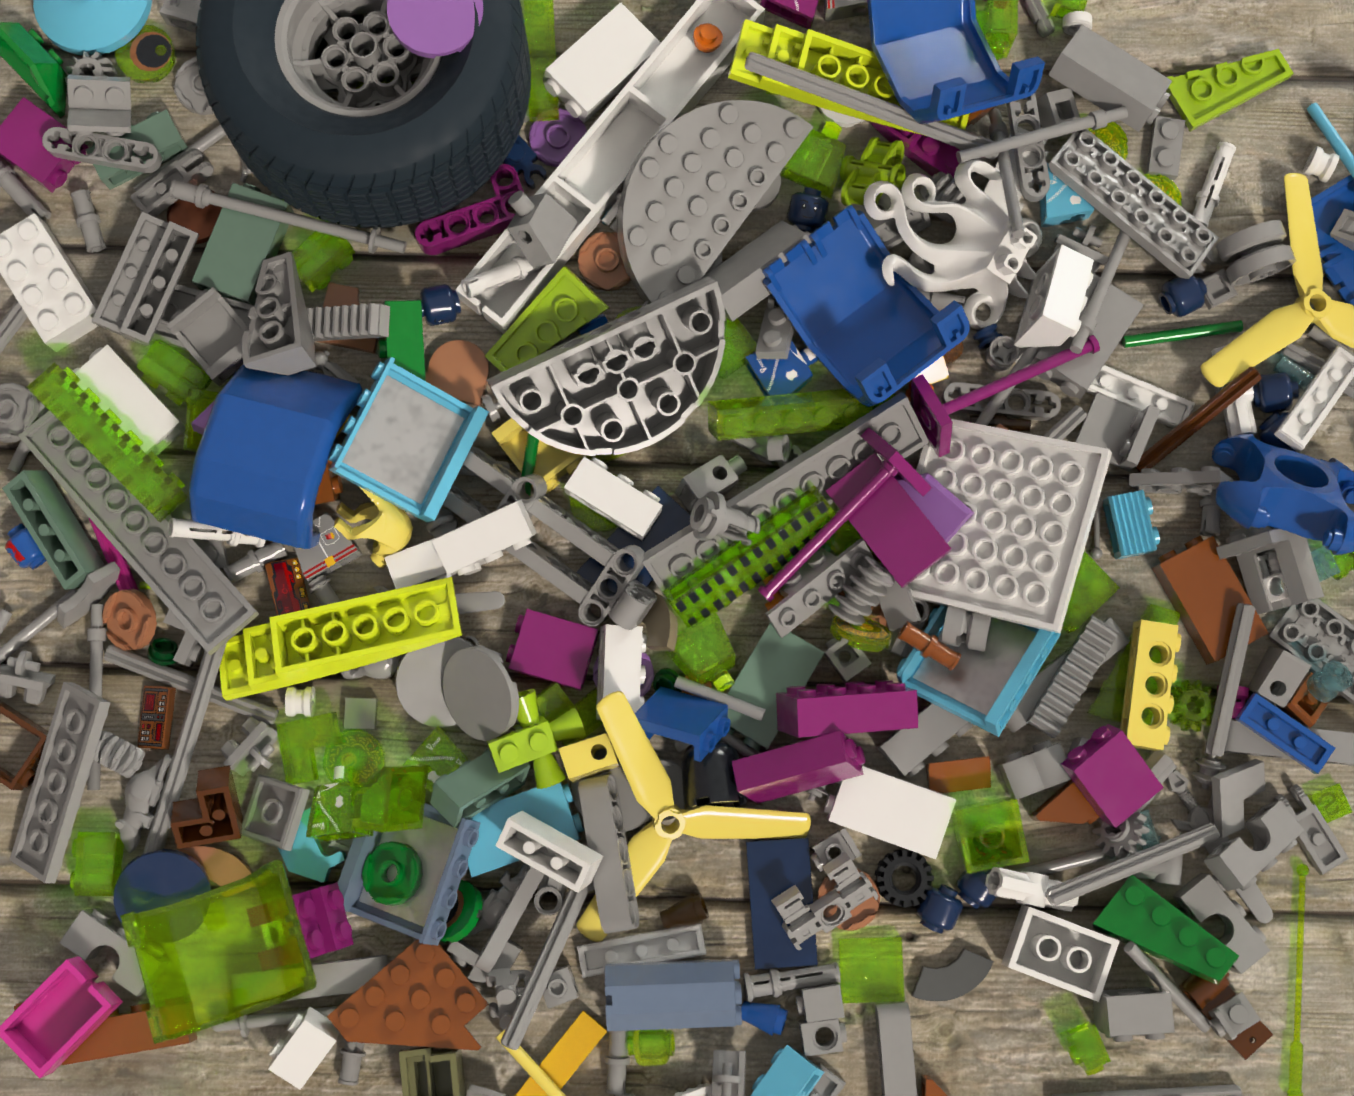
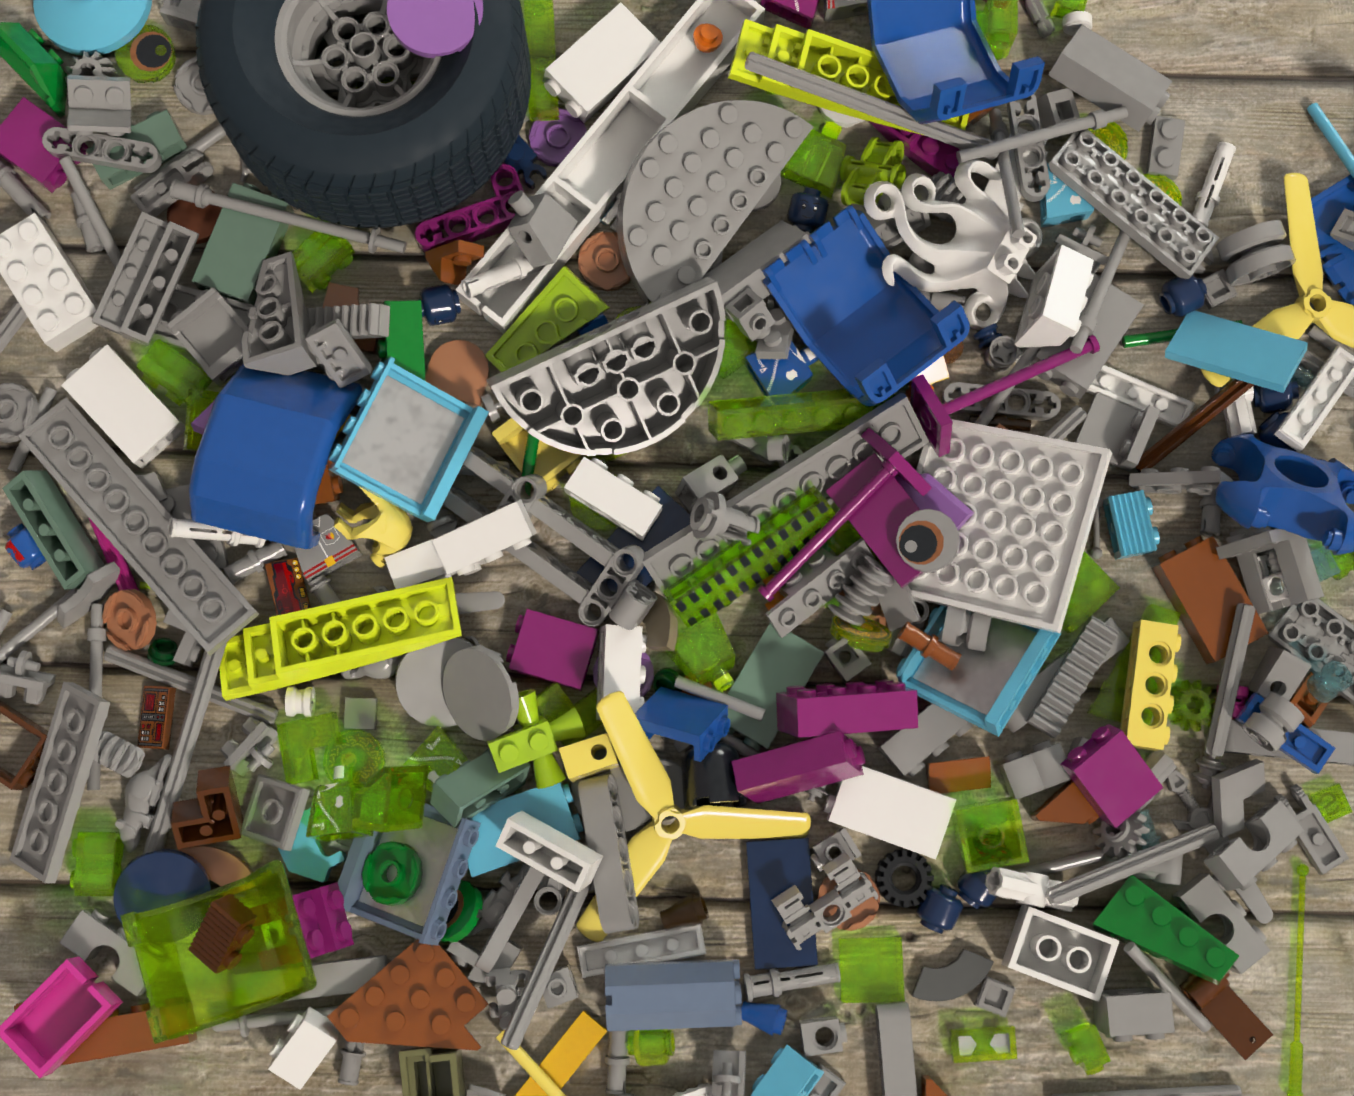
clear neon green brick [27,362,188,523] -> none
light grey brick [796,982,845,1023] -> none
lime wing [1166,49,1294,132] -> none
light grey bracket [1208,992,1261,1040] -> none
white wheel [1303,146,1339,183] -> none
none -> light grey bar [59,156,122,269]
none -> reddish brown brick [188,894,257,974]
none -> light grey bracket [305,318,373,389]
none -> dark orange slope [425,240,484,285]
none -> light grey brick [725,288,776,342]
none -> tile [896,509,960,573]
none -> clear neon green piece [949,1025,1017,1063]
none -> light grey tile [974,976,1016,1018]
none -> medium azure tile [1165,311,1308,393]
none -> light grey wheel [1242,692,1304,753]

